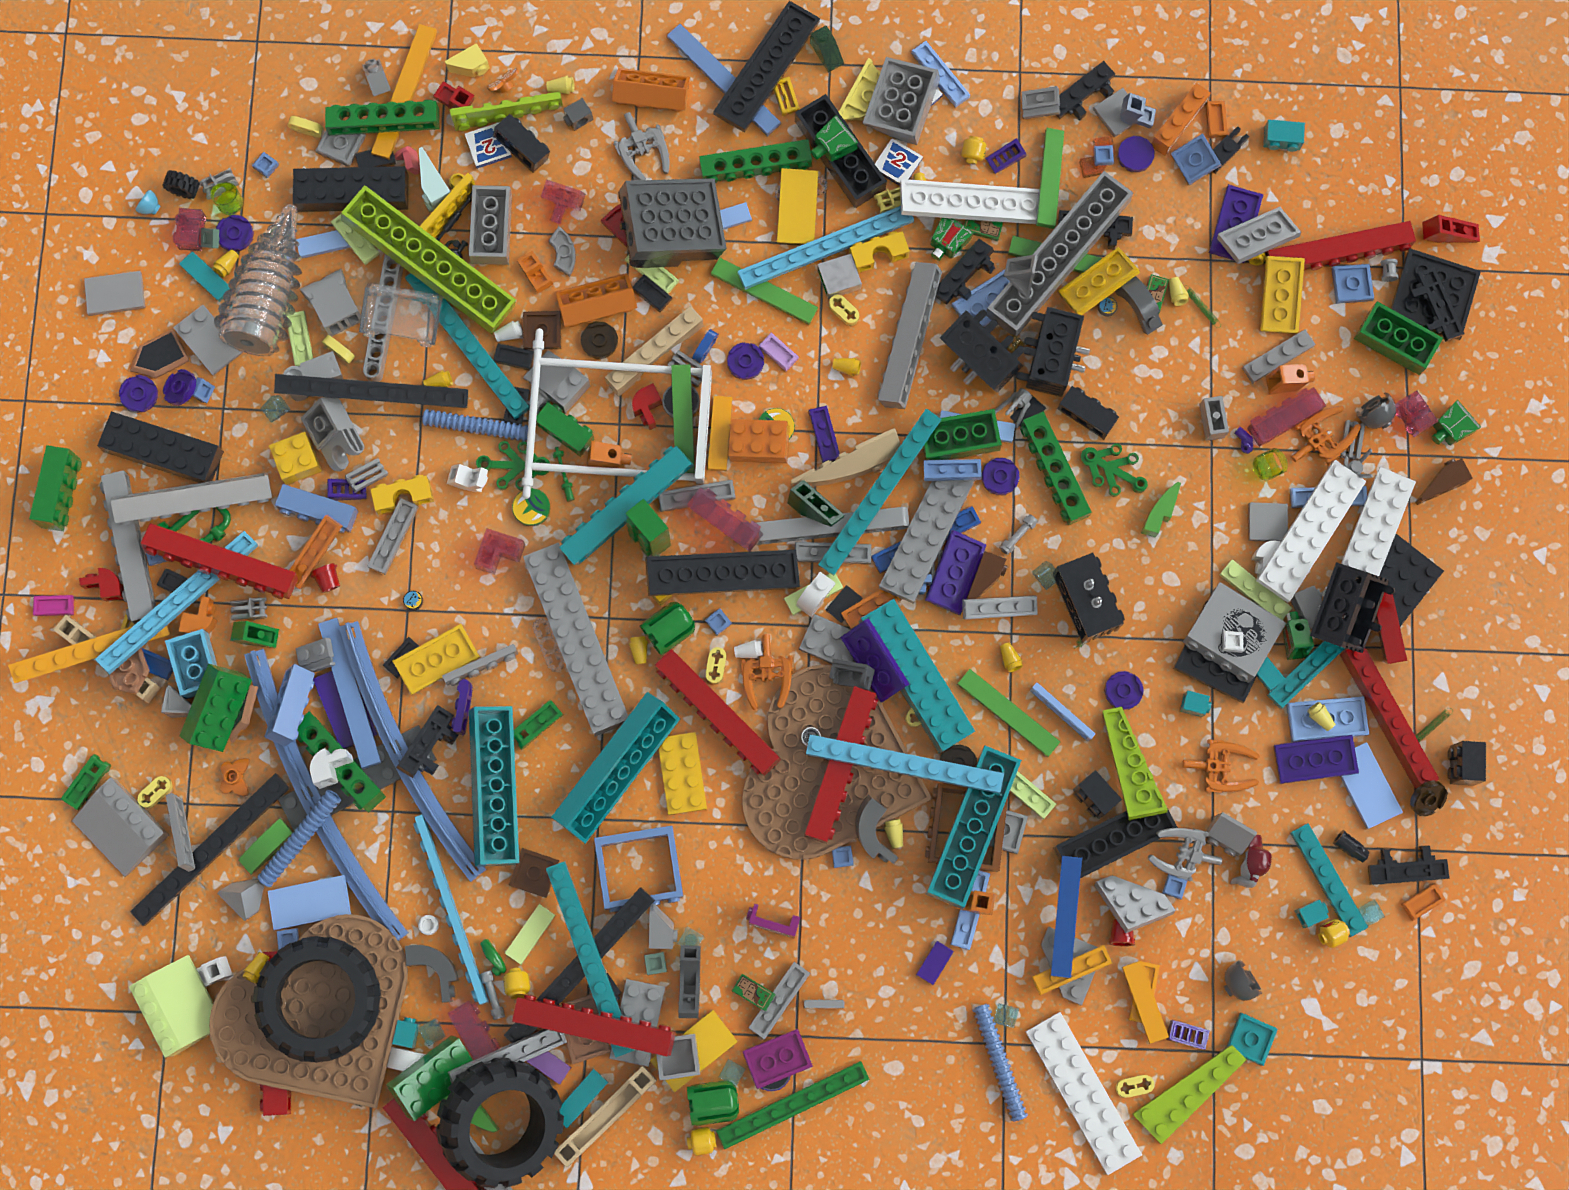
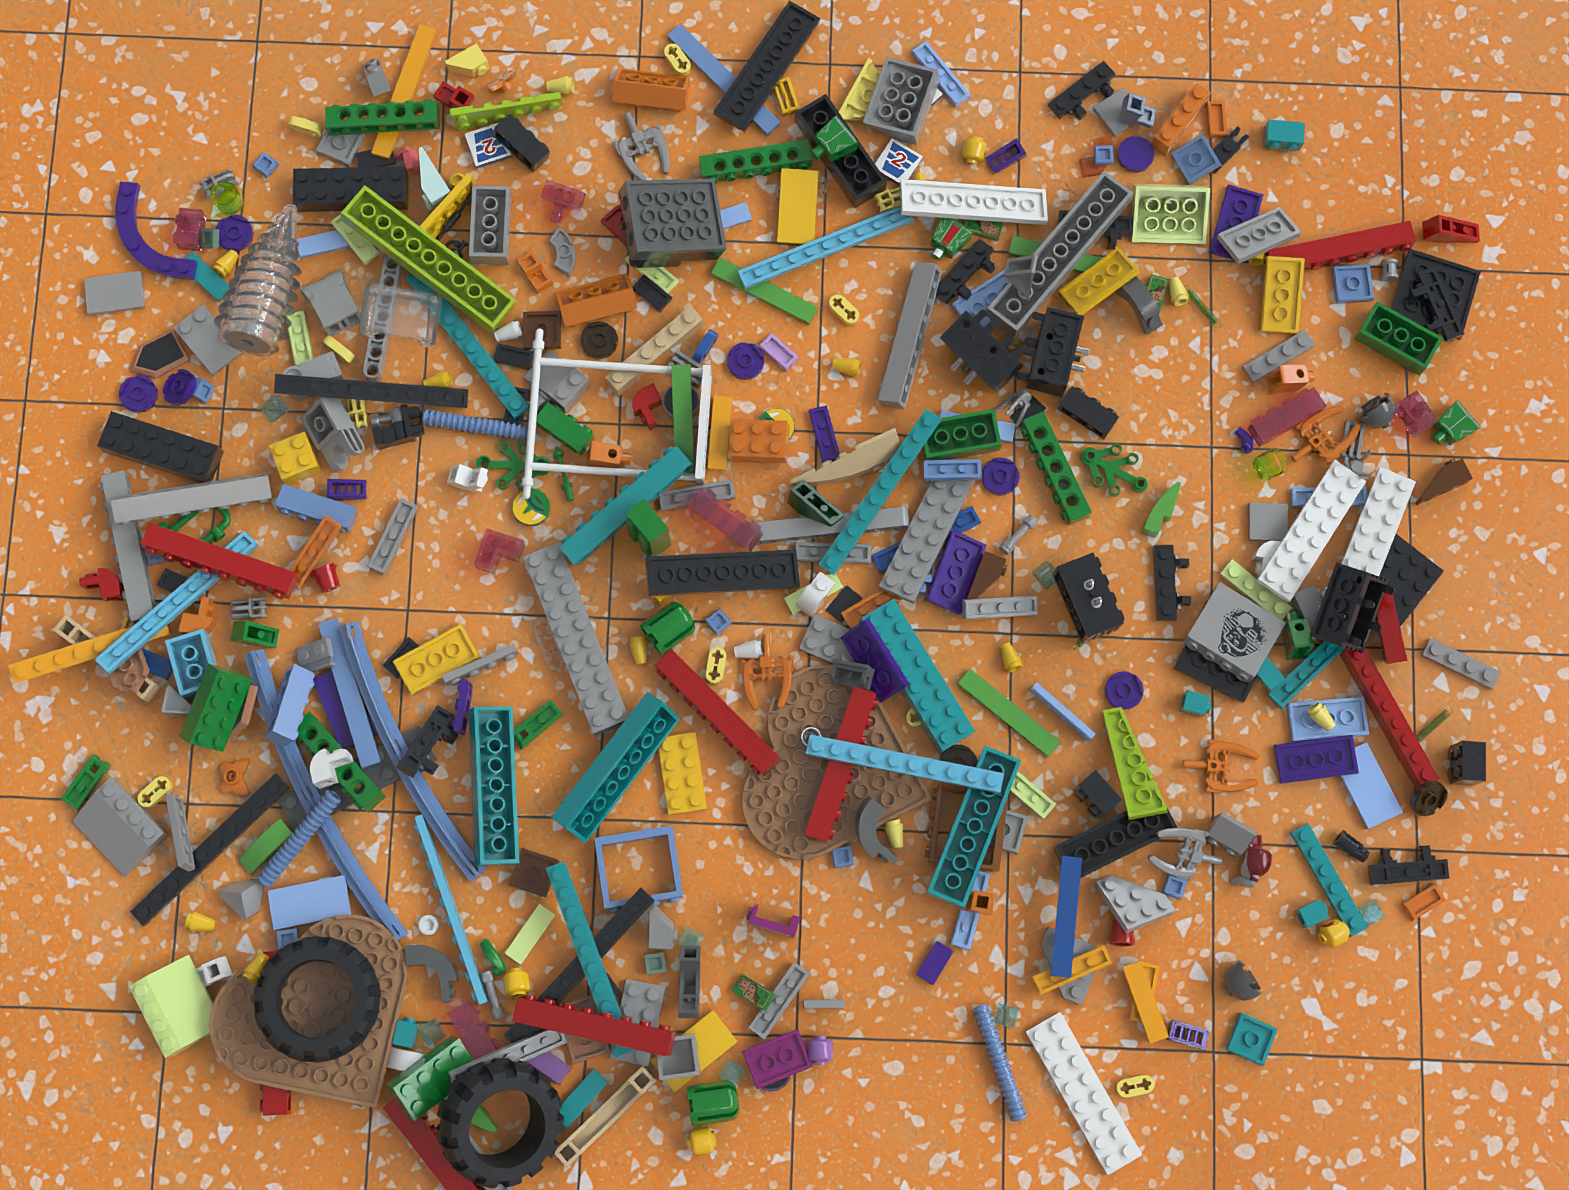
green brick [29,445,82,532] -> none
dark pink tile [33,595,74,616] -> none
medium azure brick [135,190,161,215] -> none
black tyre [162,170,200,199] -> none
light grey tile [345,458,388,493] -> none
yellow arch [371,475,434,515] -> none
tile [403,591,423,611] -> none
dark grey brick [563,98,593,131] -> none
green tile [716,1061,870,1150] -> none
clear green slope [810,25,844,72] -> none
flat silver piece [817,254,862,299] -> none
yellow arch [849,231,910,273] -> none
light grey plate [1022,86,1060,119] -> none
bright green tile [1036,128,1064,229] -> none
tile [1098,297,1117,317] -> none
lime wing [1133,1045,1247,1144] -> none
light grey brick [1199,396,1229,441] -> none
white tile [1222,631,1243,653] -> none
none -> dark purple plate [115,182,198,280]
none -> yellow cone [185,911,216,932]
none -> light yellow arm [345,399,368,429]
none -> black hips [370,404,425,450]
none -> light yellow beam [664,44,691,76]
none -> medium lavender head [807,1036,833,1064]
none -> yellowish green slope [1131,184,1210,244]
none -> black hinge [1153,545,1191,621]
none -> light grey plate [1421,638,1501,690]

